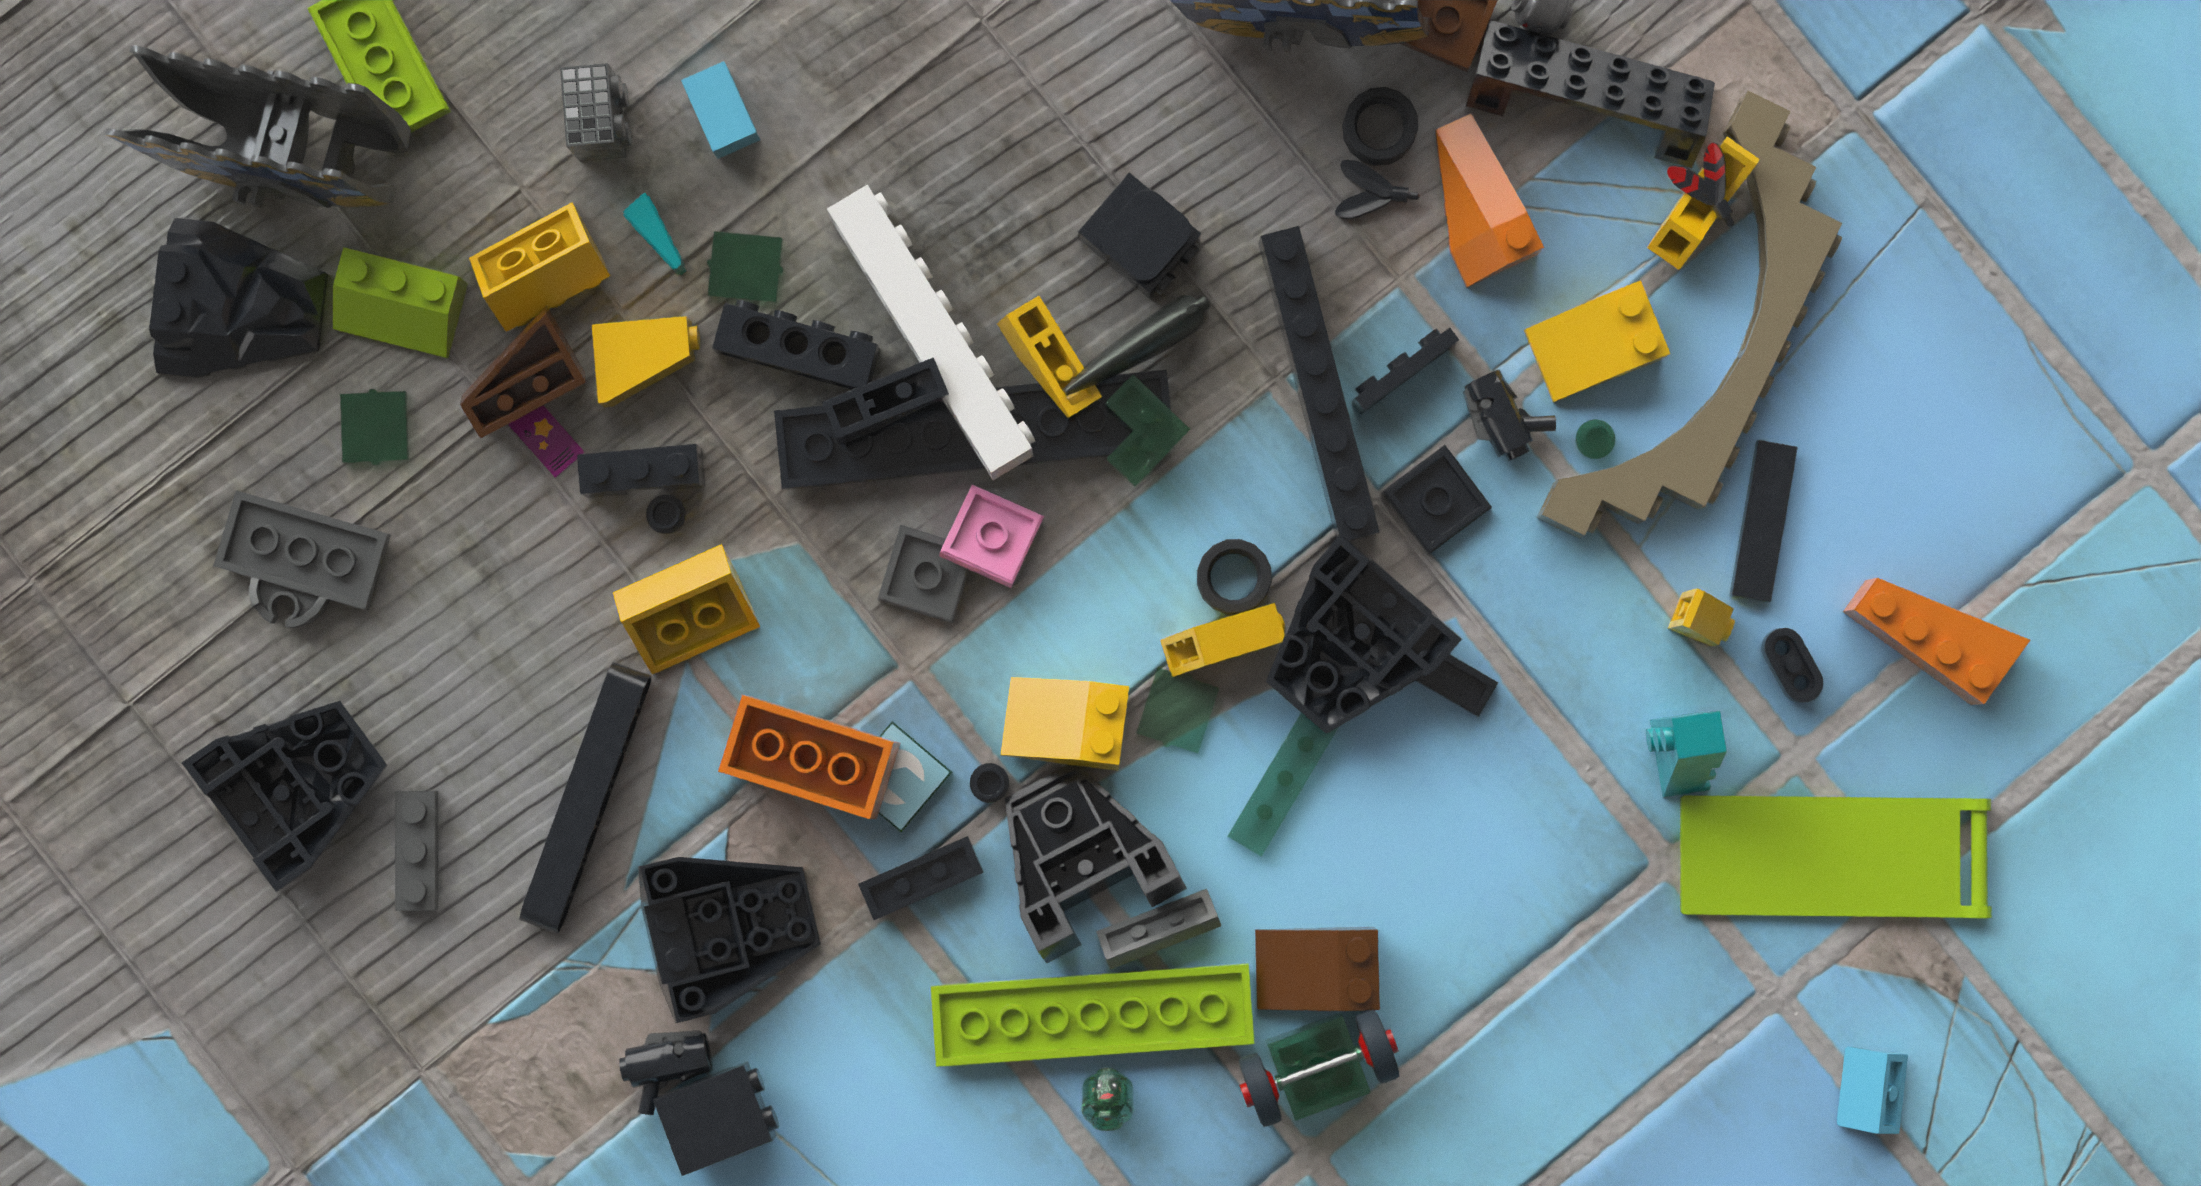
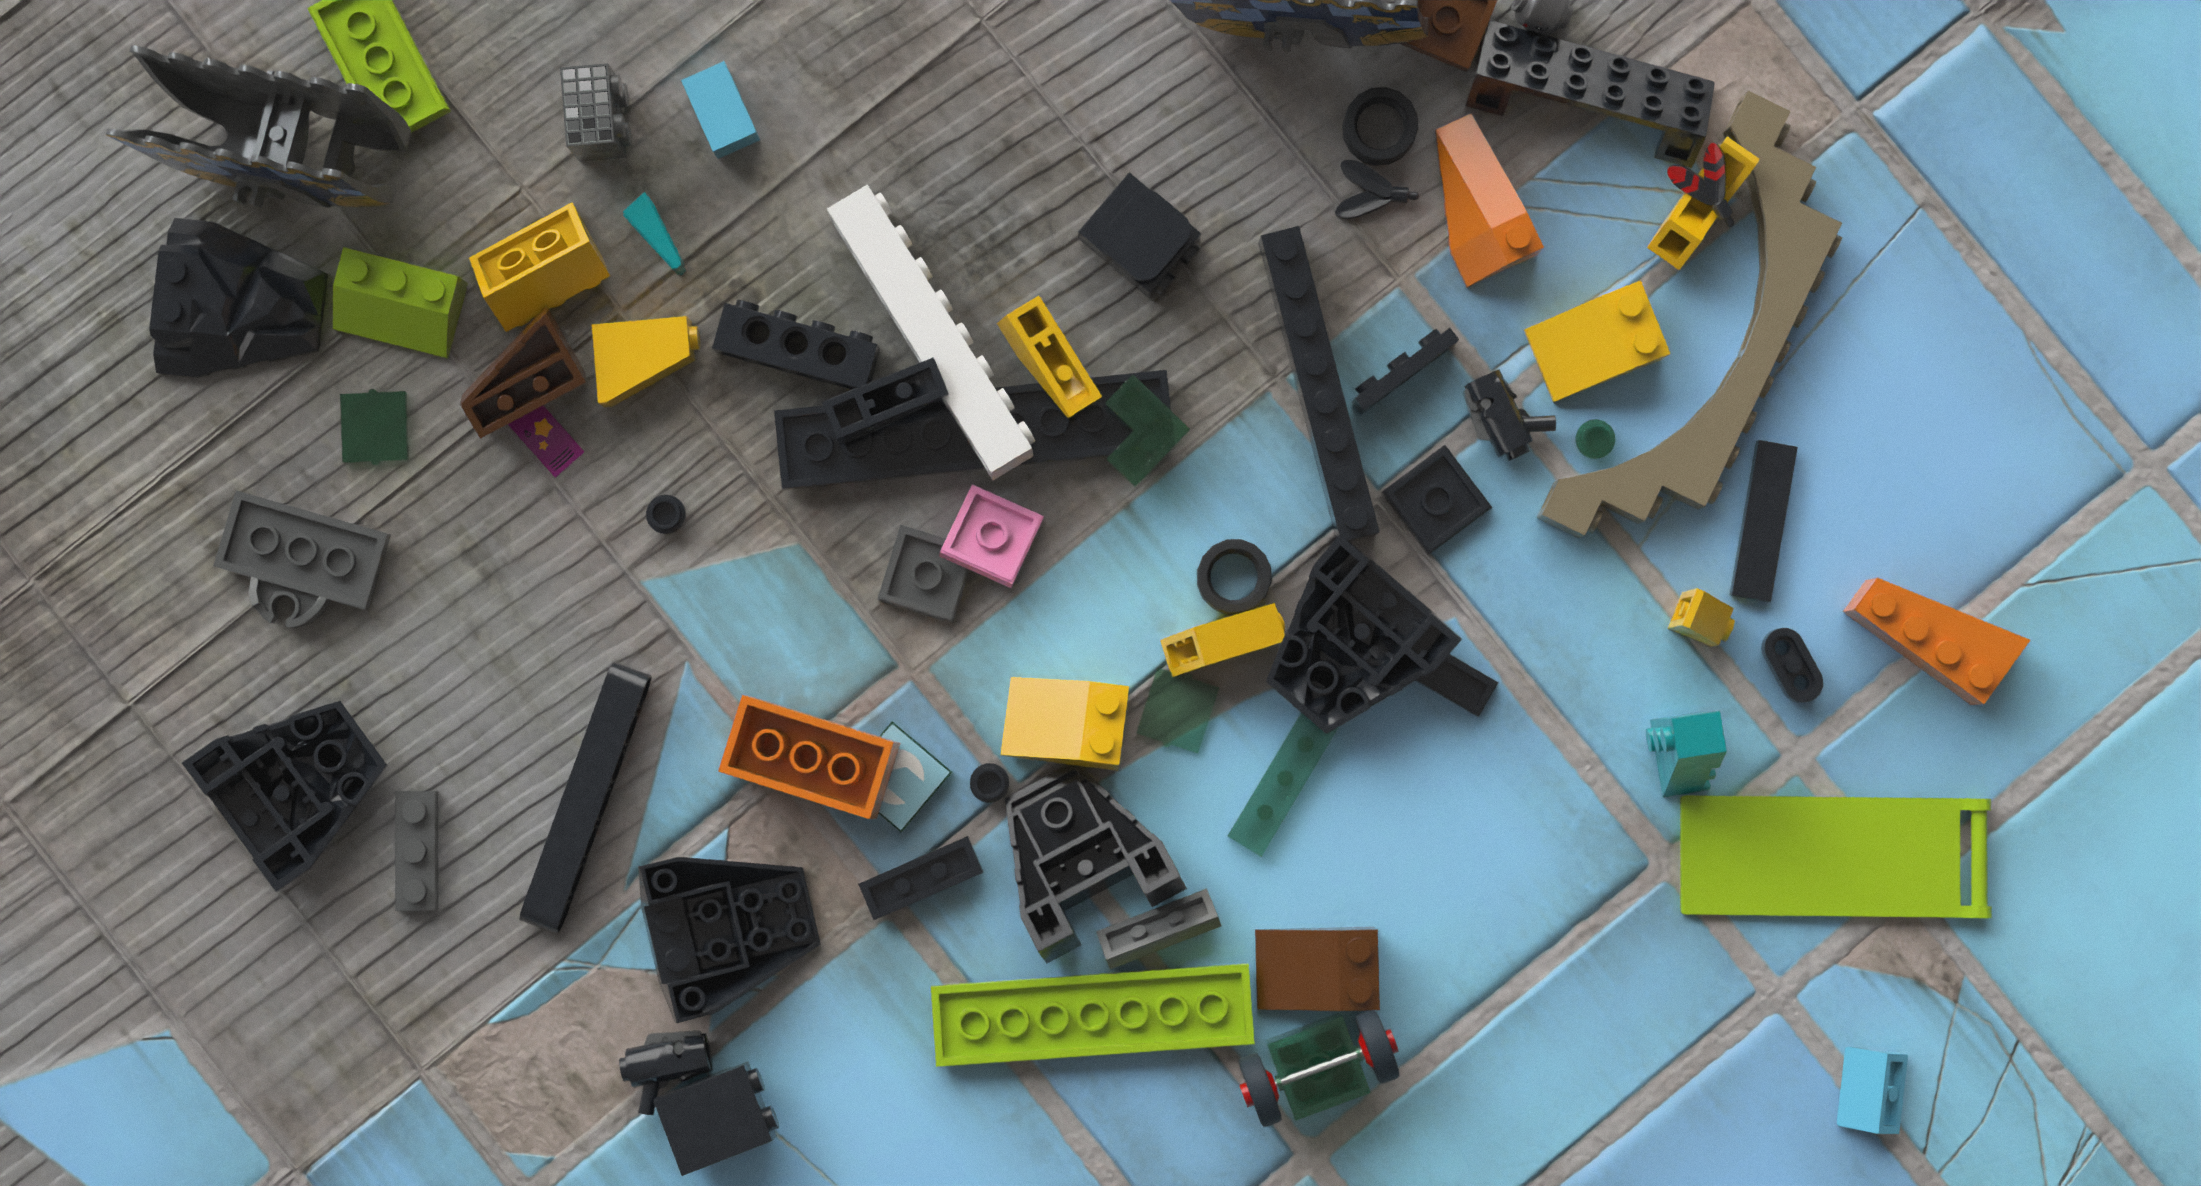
black arch [577,444,705,498] -> none
yellow slope [613,544,760,675] -> none
clear green piece [707,231,784,303] -> none
pearl dark grey piece [1063,295,1210,396] -> none
clear green head [1081,1068,1134,1131] -> none

